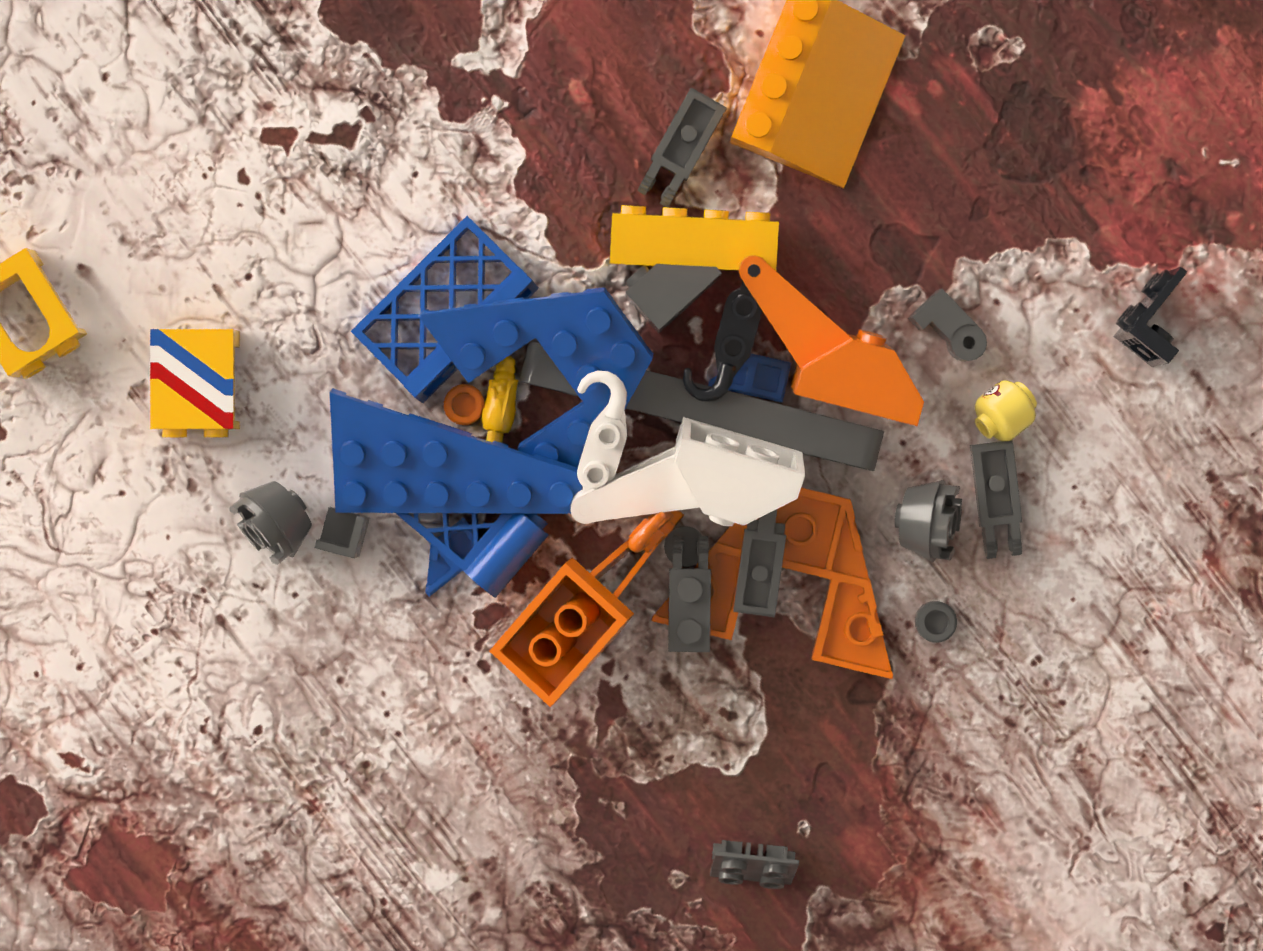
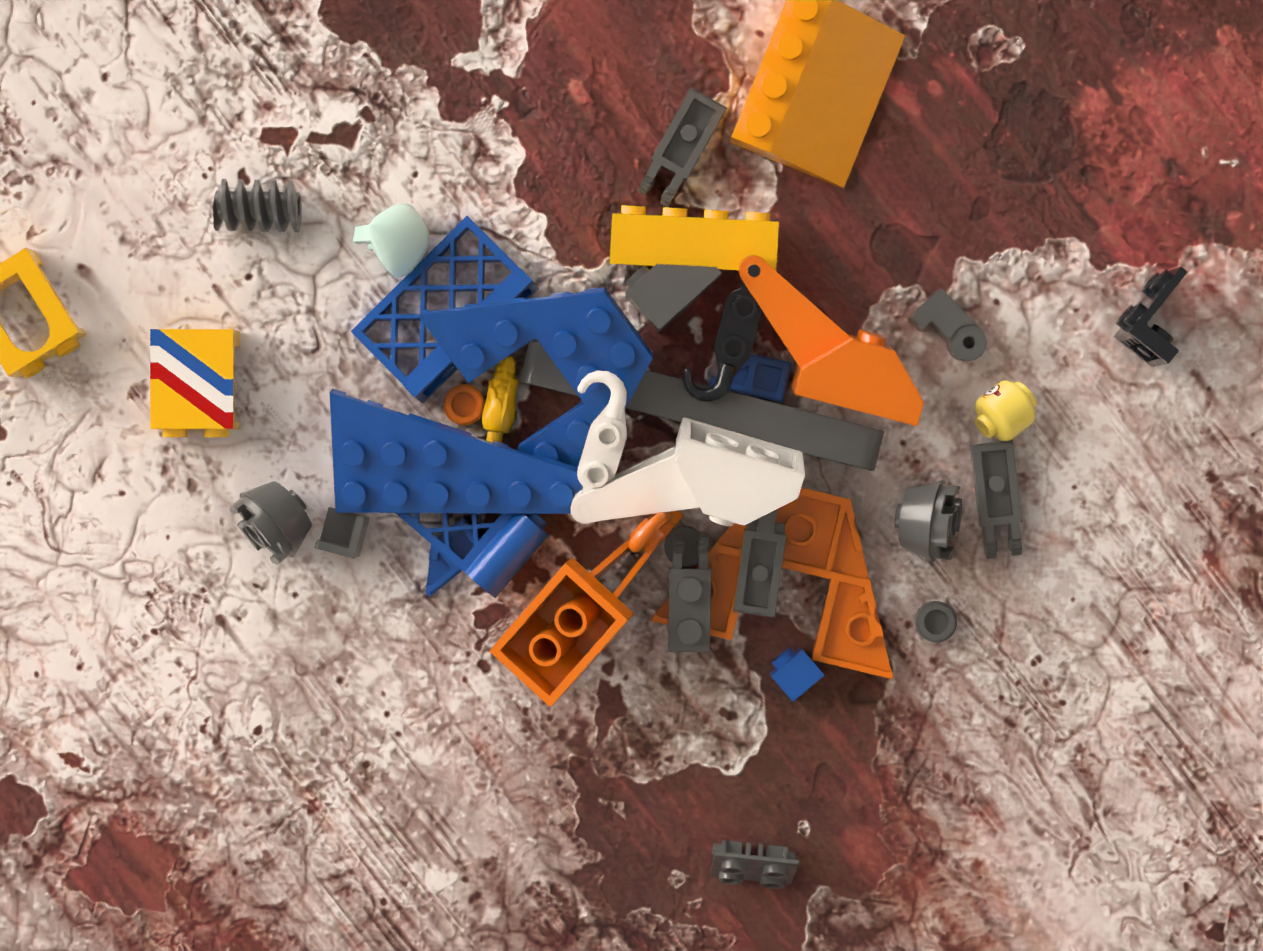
none -> dark grey piece [213,179,302,233]
none -> light aqua piece [353,204,429,278]
none -> blue plate [769,647,824,702]

